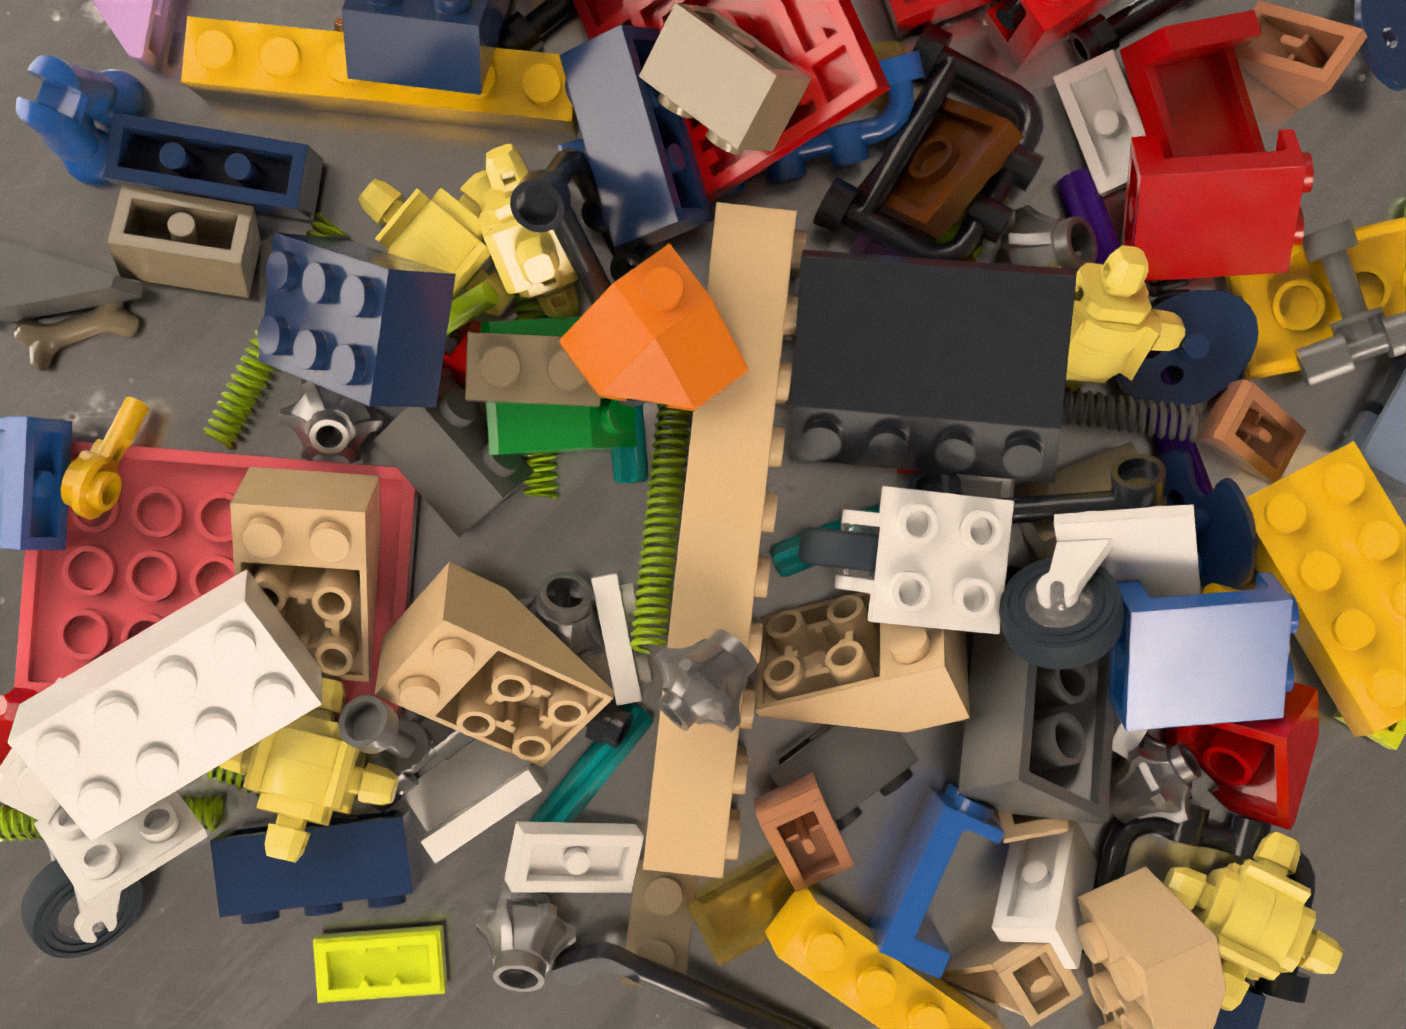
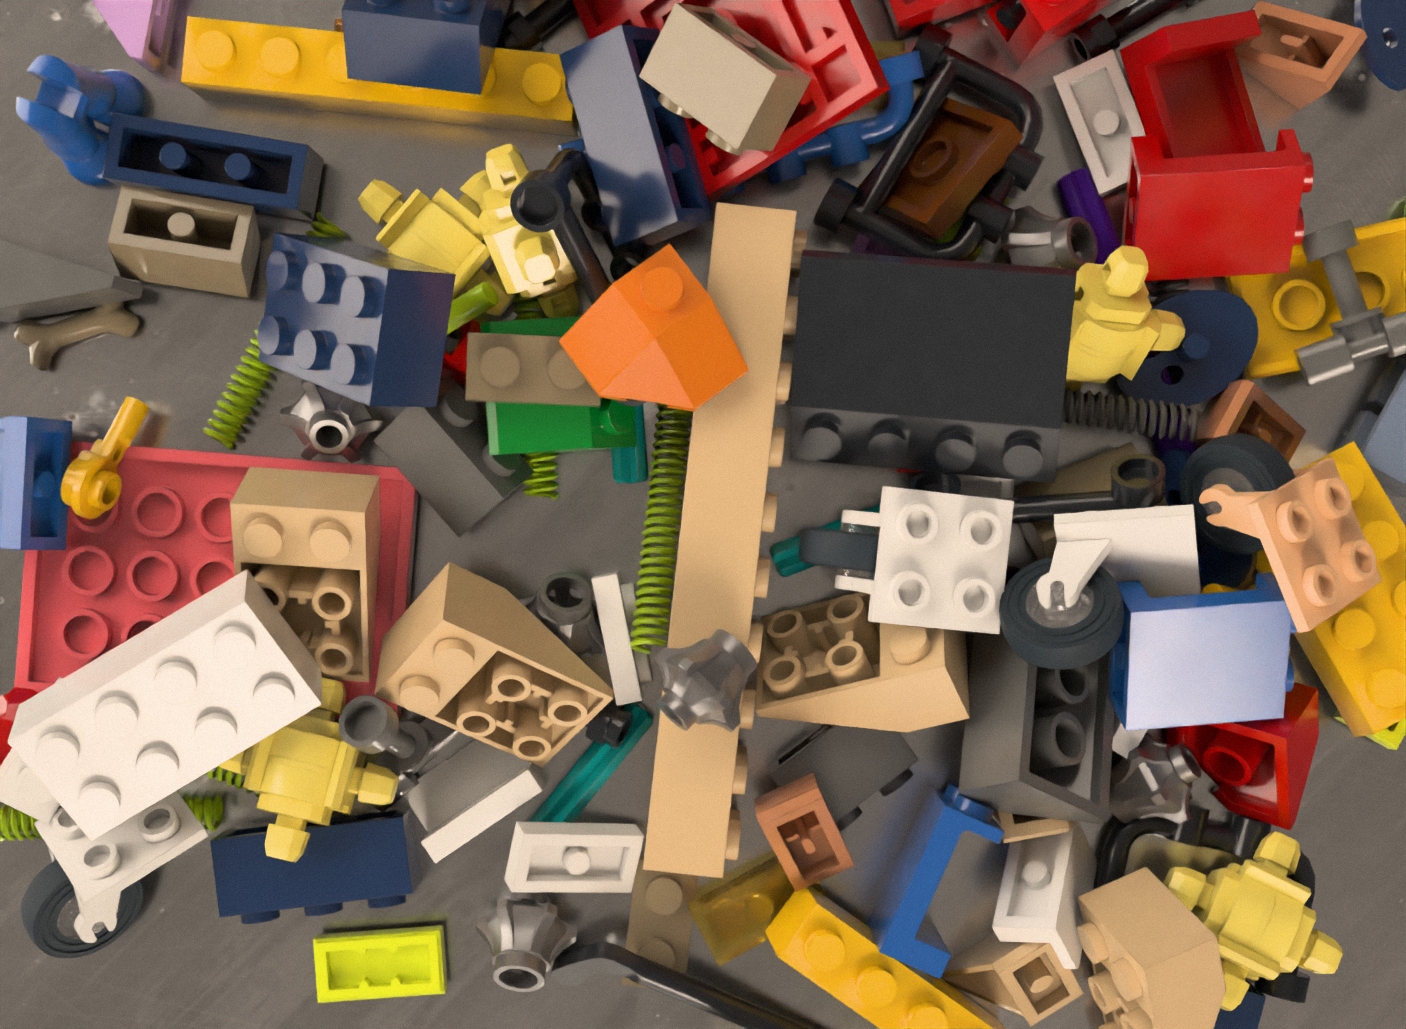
none -> light nougat plate [1180,433,1382,633]

